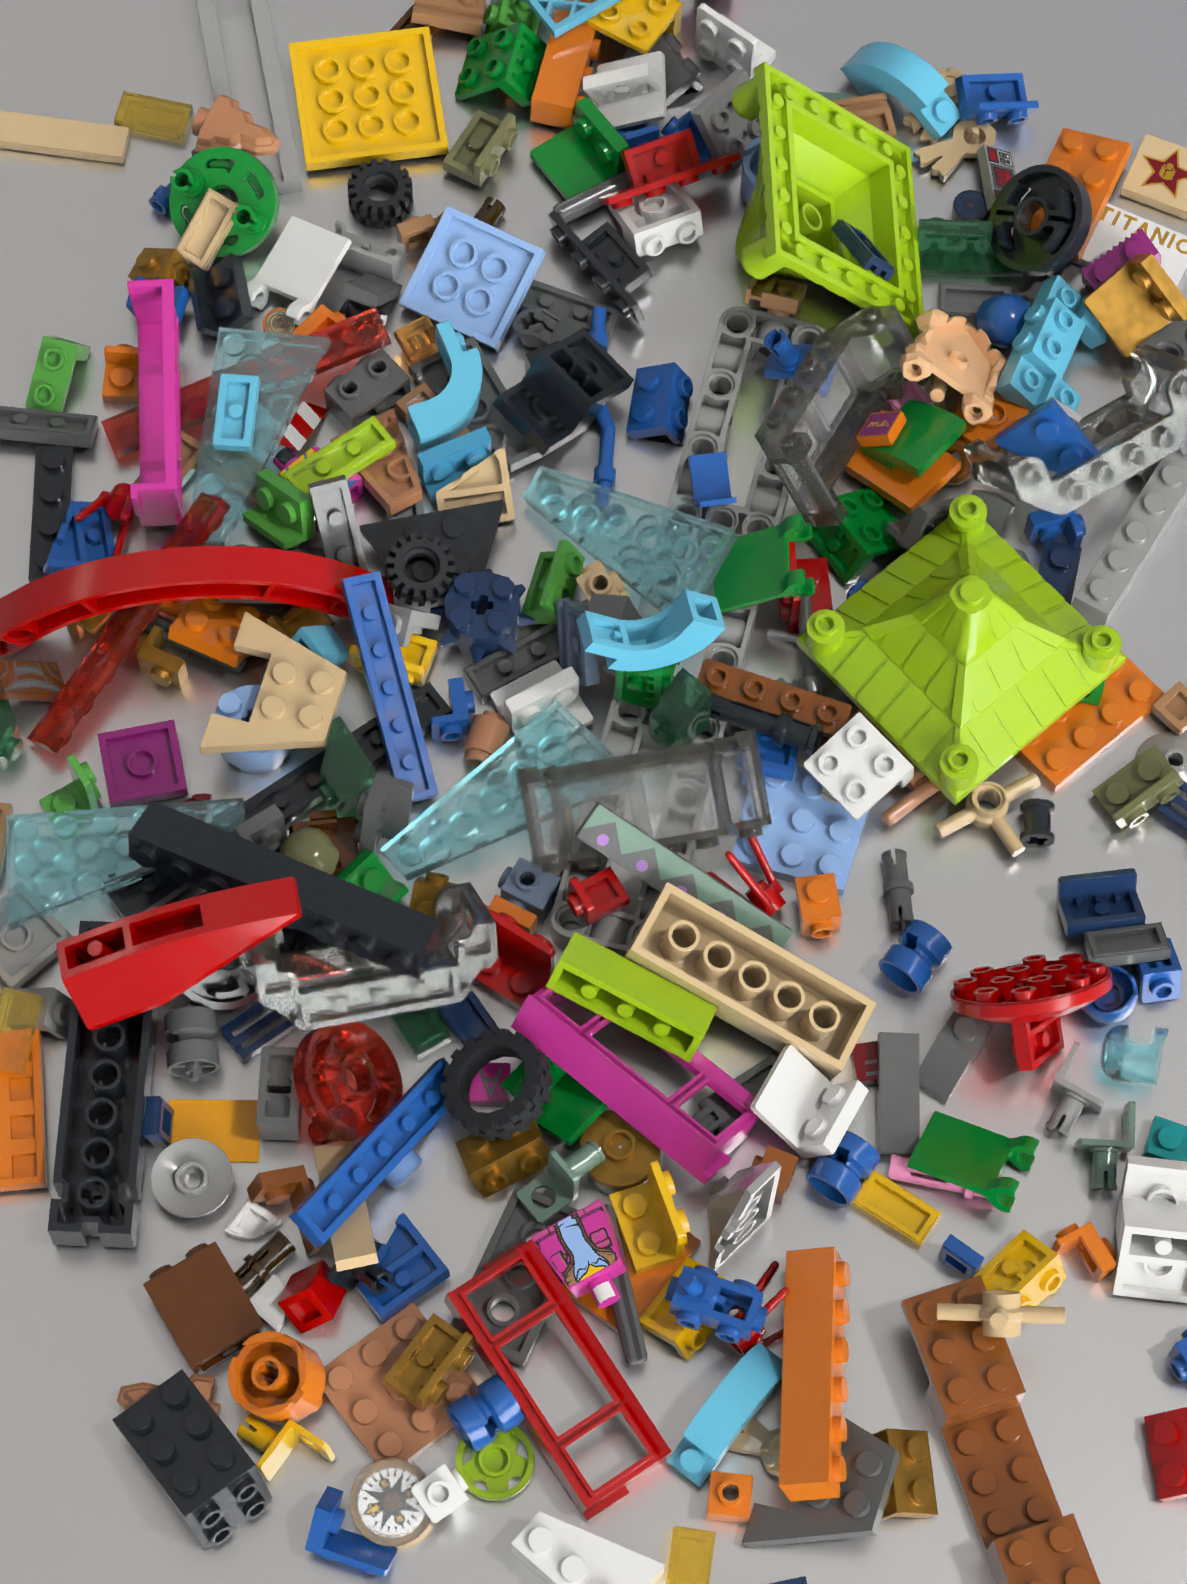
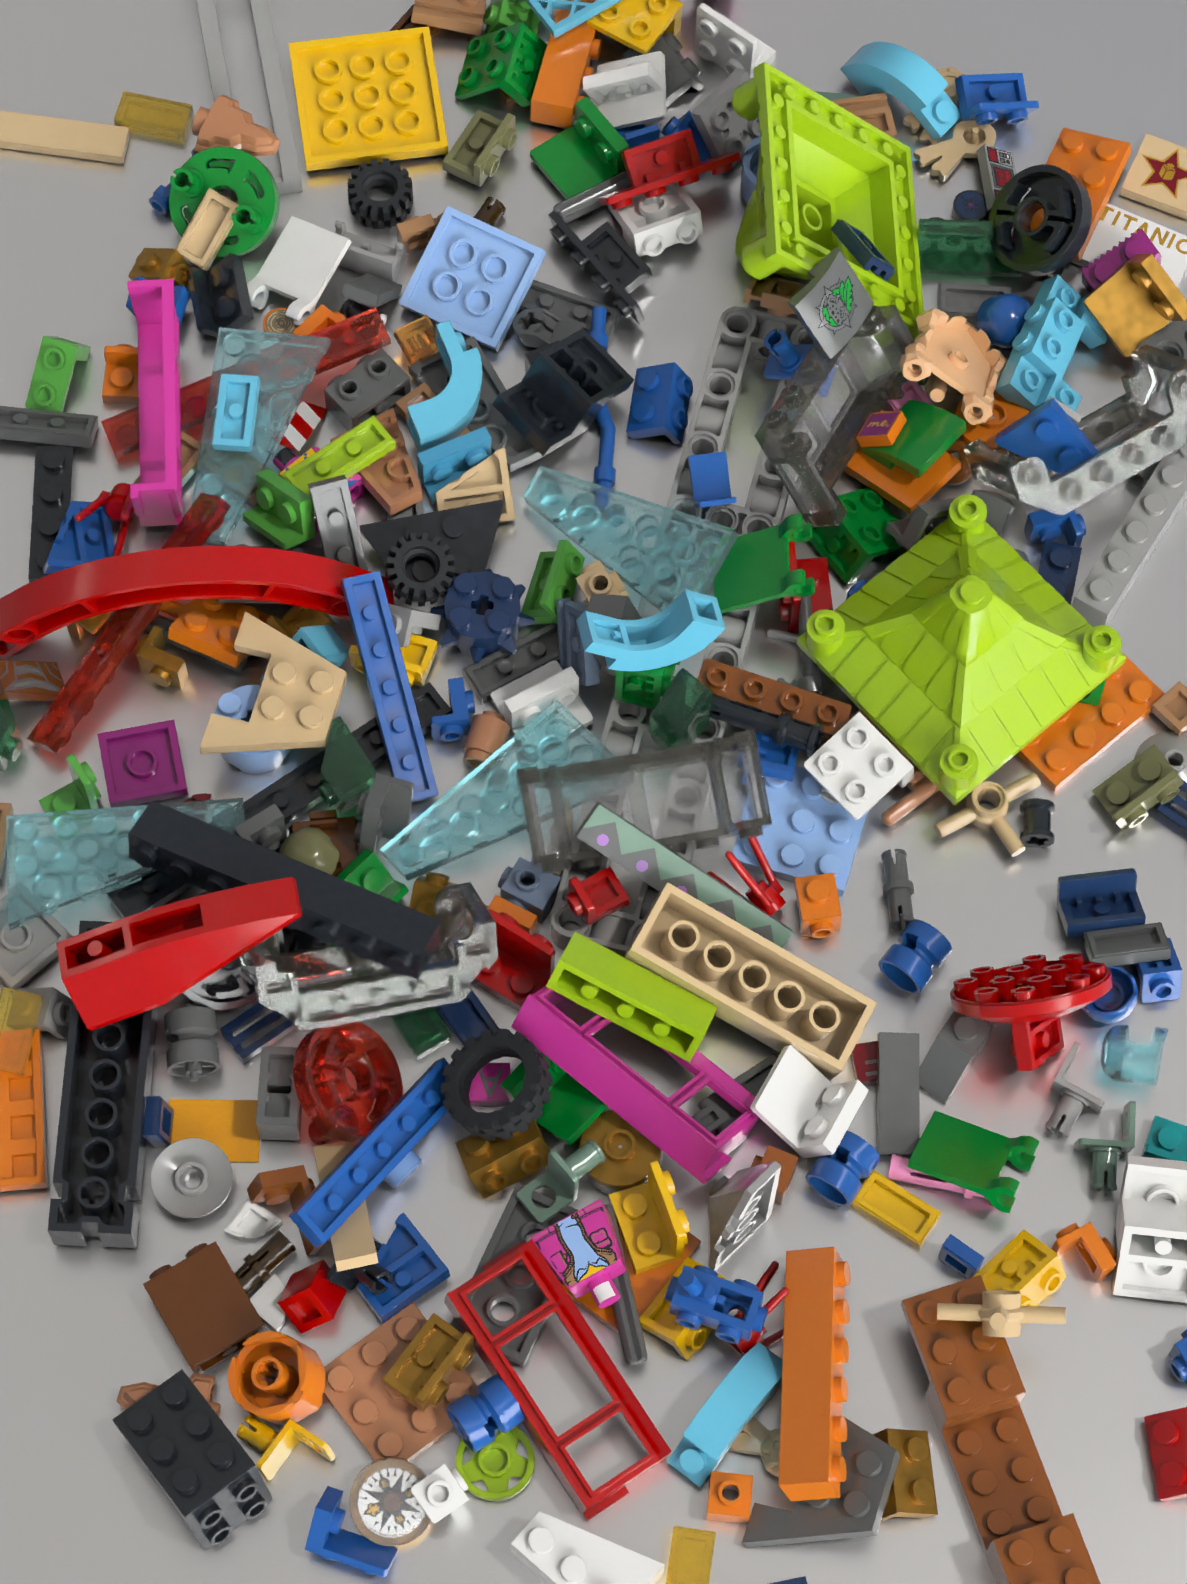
none -> slope [788,247,874,360]

